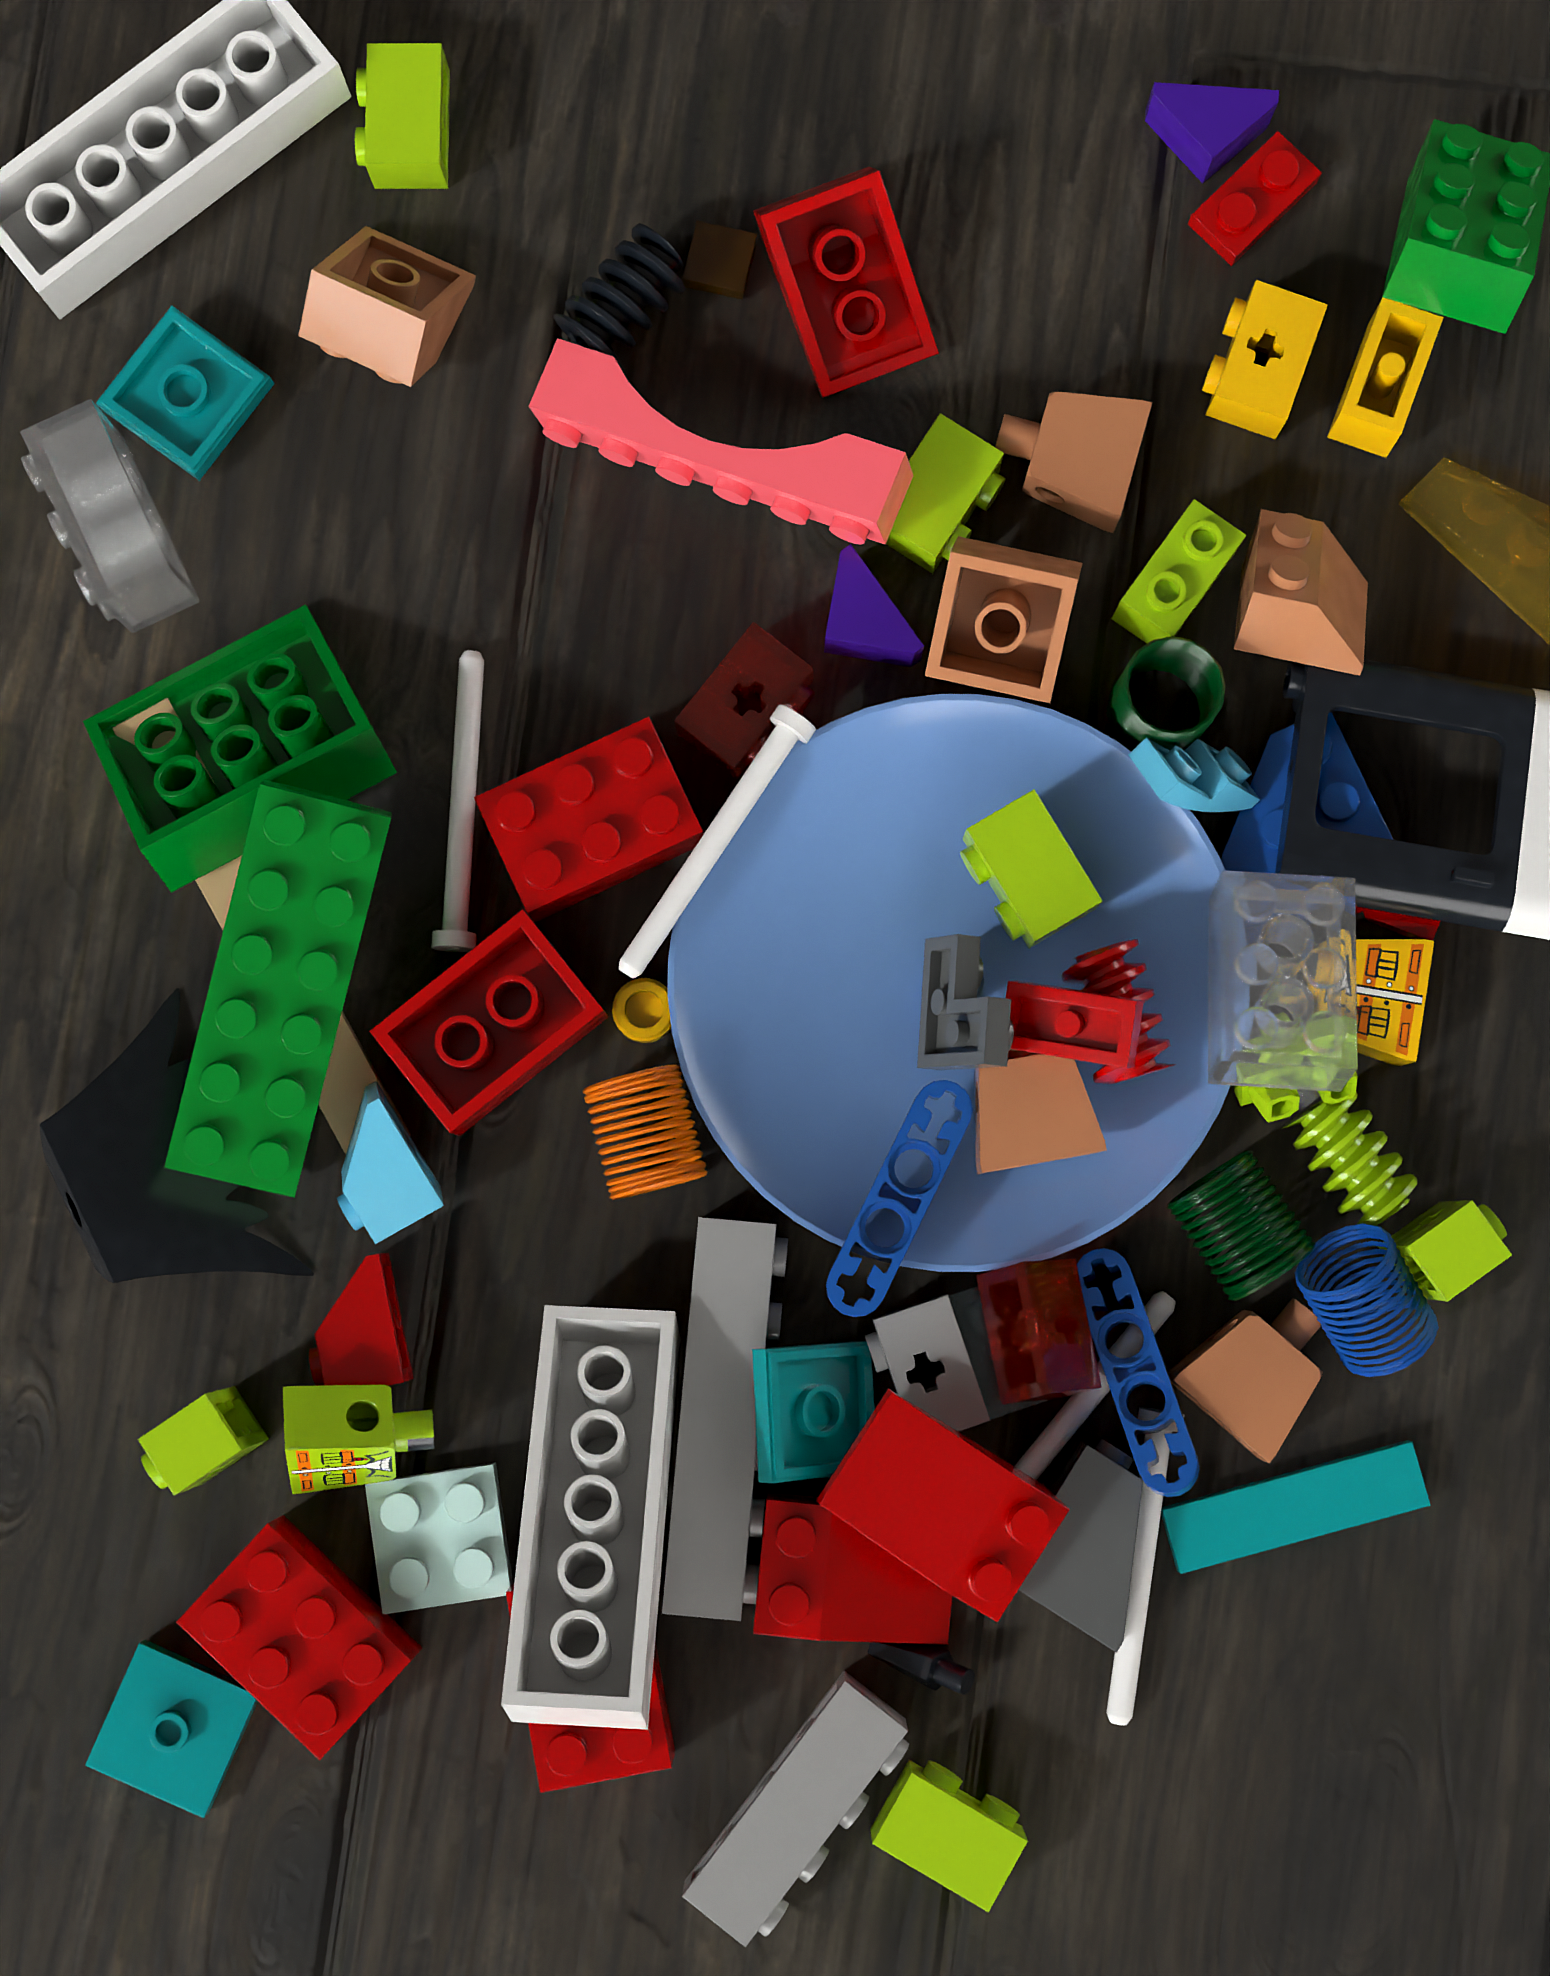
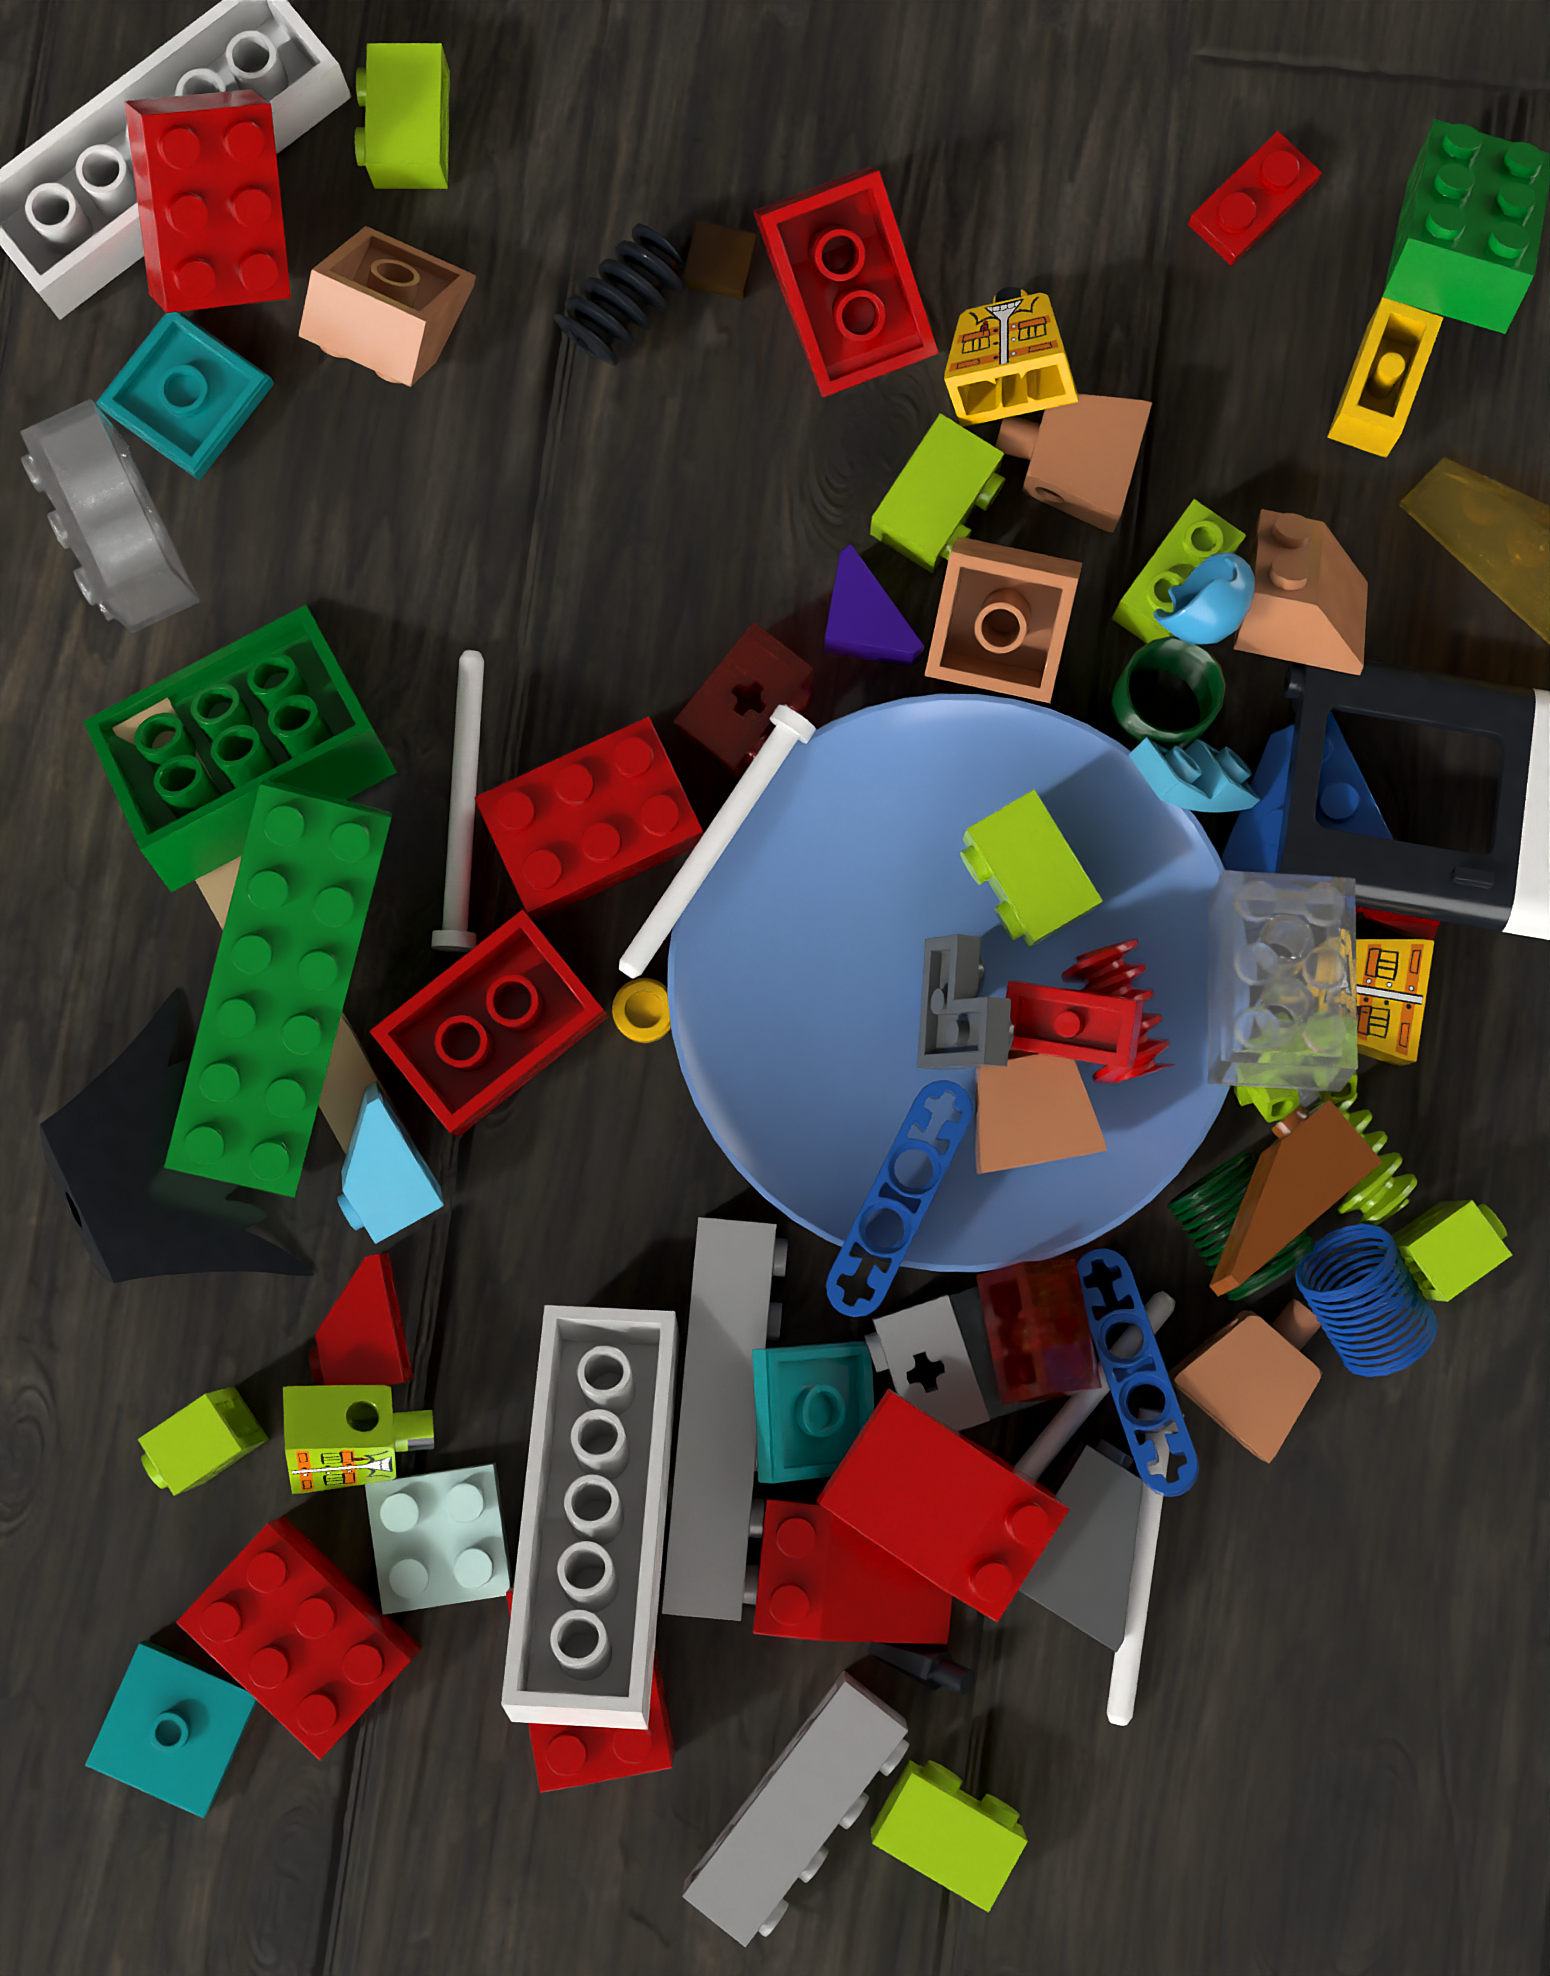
coral arch [529,338,914,545] -> none
orange piece [582,1064,708,1200] -> none
dark purple slope [1145,82,1279,184] -> none
teal tile [1161,1440,1431,1574] -> none
yellow brick [1202,280,1328,439] -> none
none -> red brick [124,89,291,313]
none -> yellow torso [944,287,1078,427]
none -> dark azure hair [1153,552,1255,645]
none -> dark orange slope [1210,1100,1383,1296]

